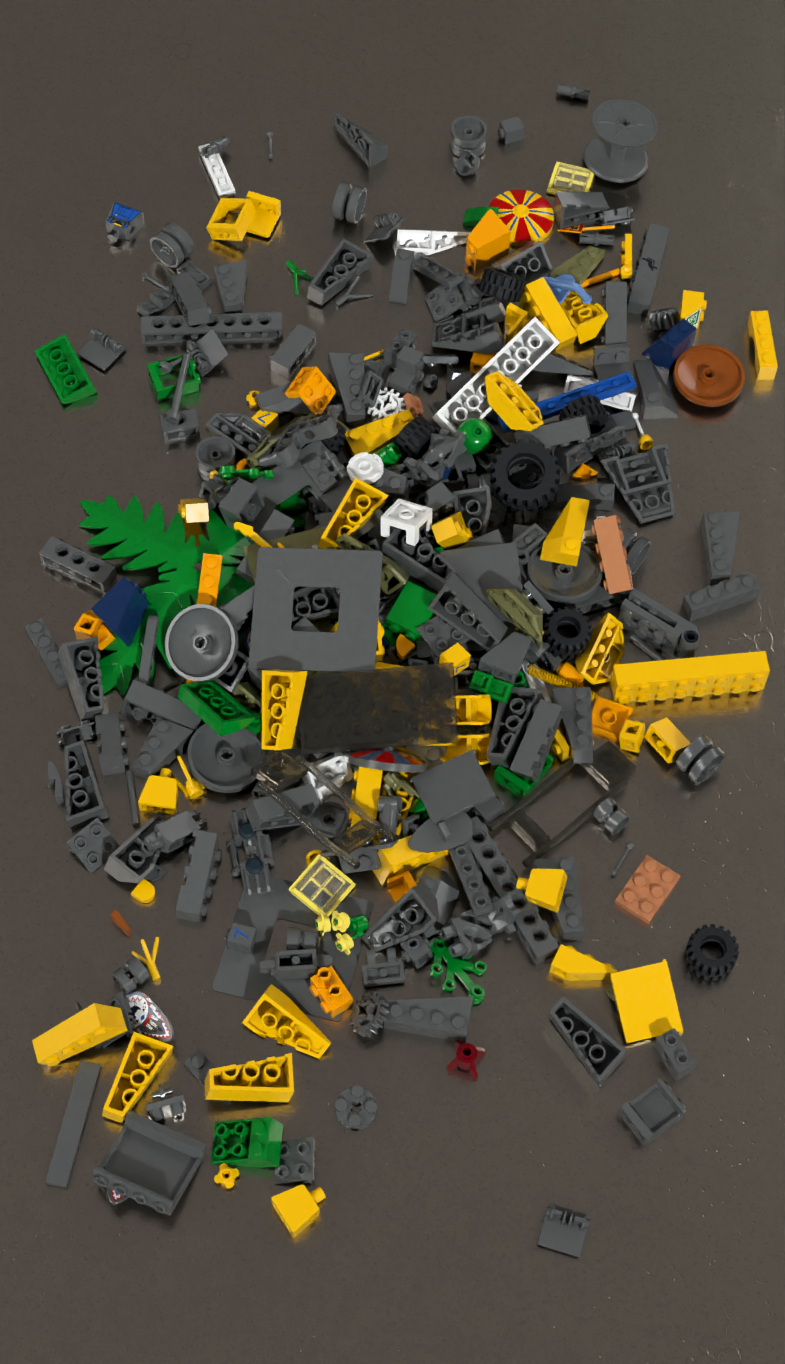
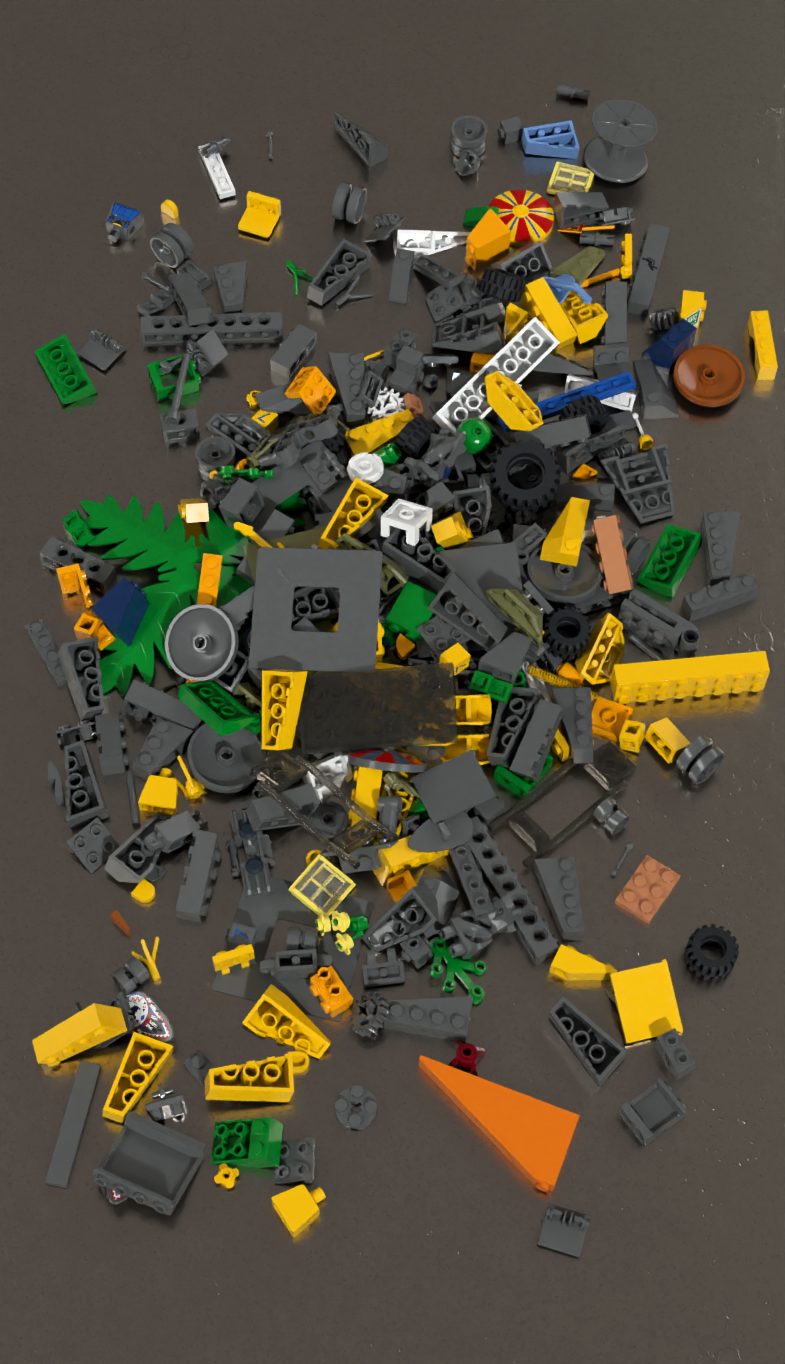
dark grey beam [138,615,159,686] -> none
yellow window [206,198,256,241] -> none
yellow torso [516,869,567,913] -> none
none -> light orange bracket [56,563,93,611]
none -> green slope [62,509,94,548]
none -> yellow tile [161,199,178,219]
none -> yellow plate [212,944,255,975]
none -> yellow tile [288,1051,309,1074]
none -> orange slope [418,1055,580,1192]
none -> medium blue wedge [521,120,580,160]
none -> green slope [637,524,702,598]

